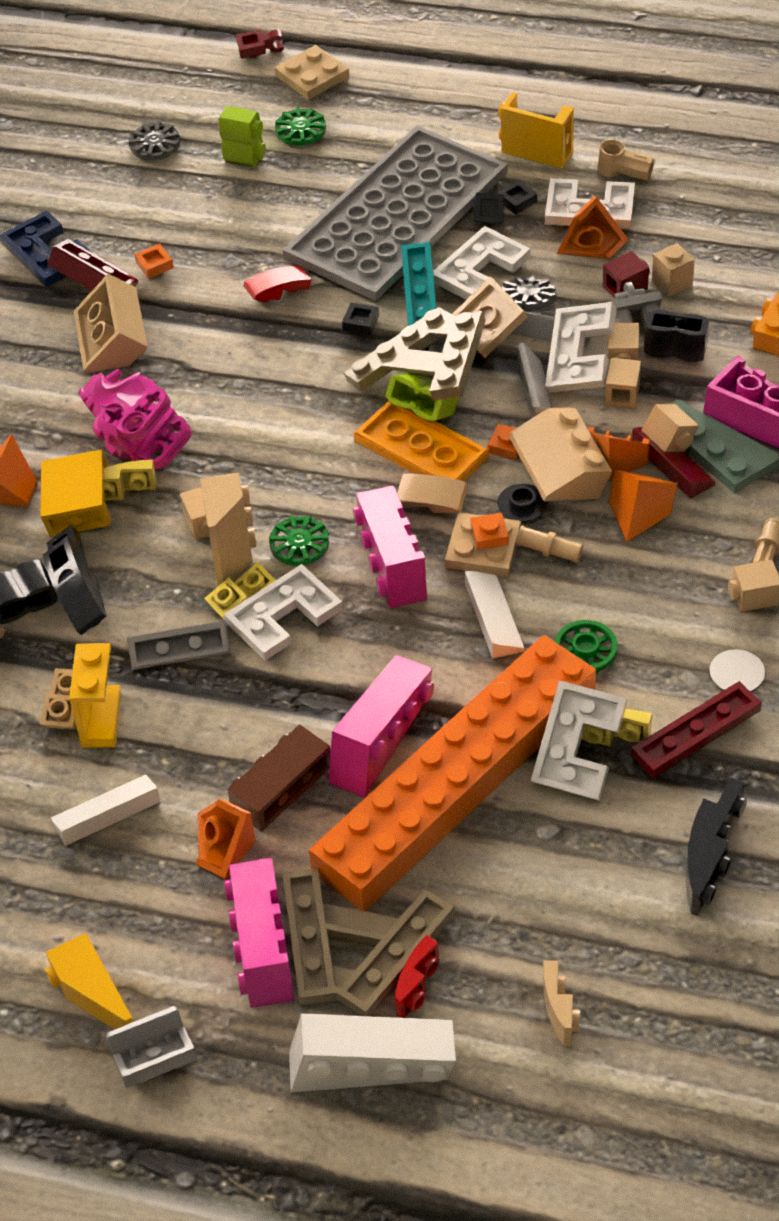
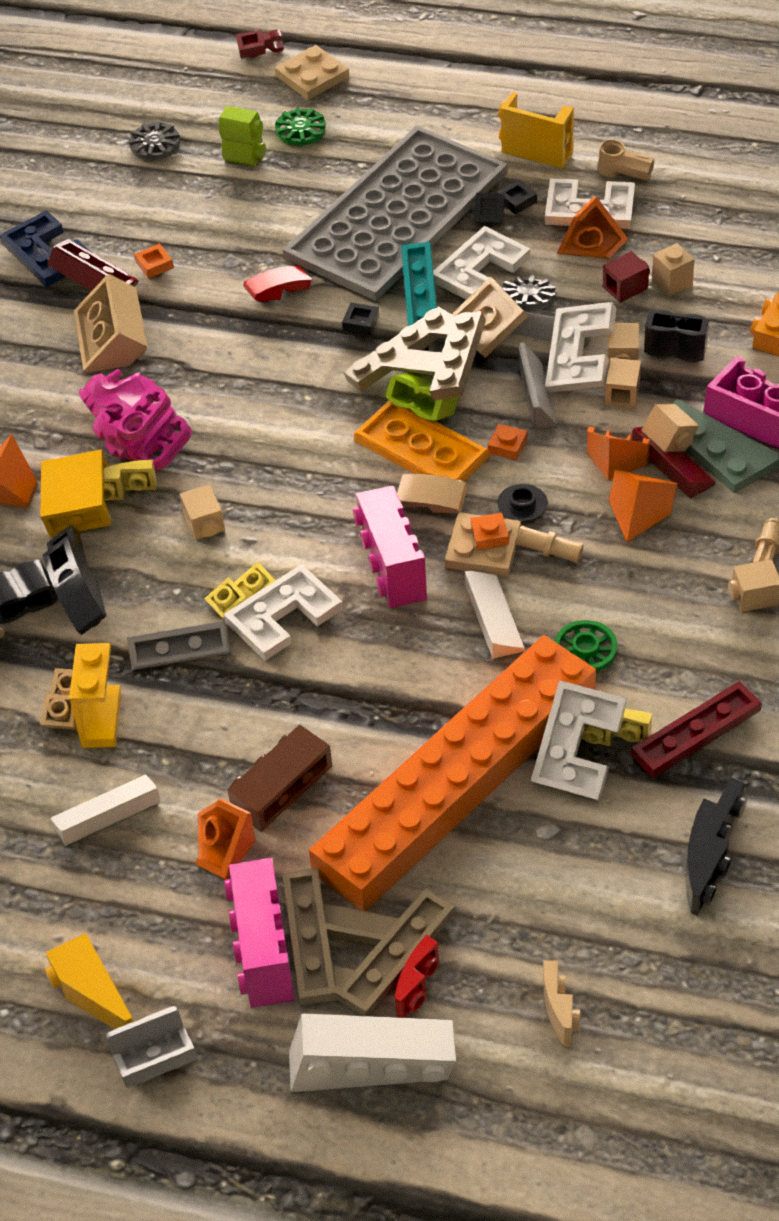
tan slope [200,473,257,586] -> none
green wheel [269,515,330,566] -> none
dark pink wedge [329,655,434,798] -> none
tan slope [509,407,612,501] -> none
light grey hips [608,282,662,327] -> none
white sticker [710,649,765,691] -> none

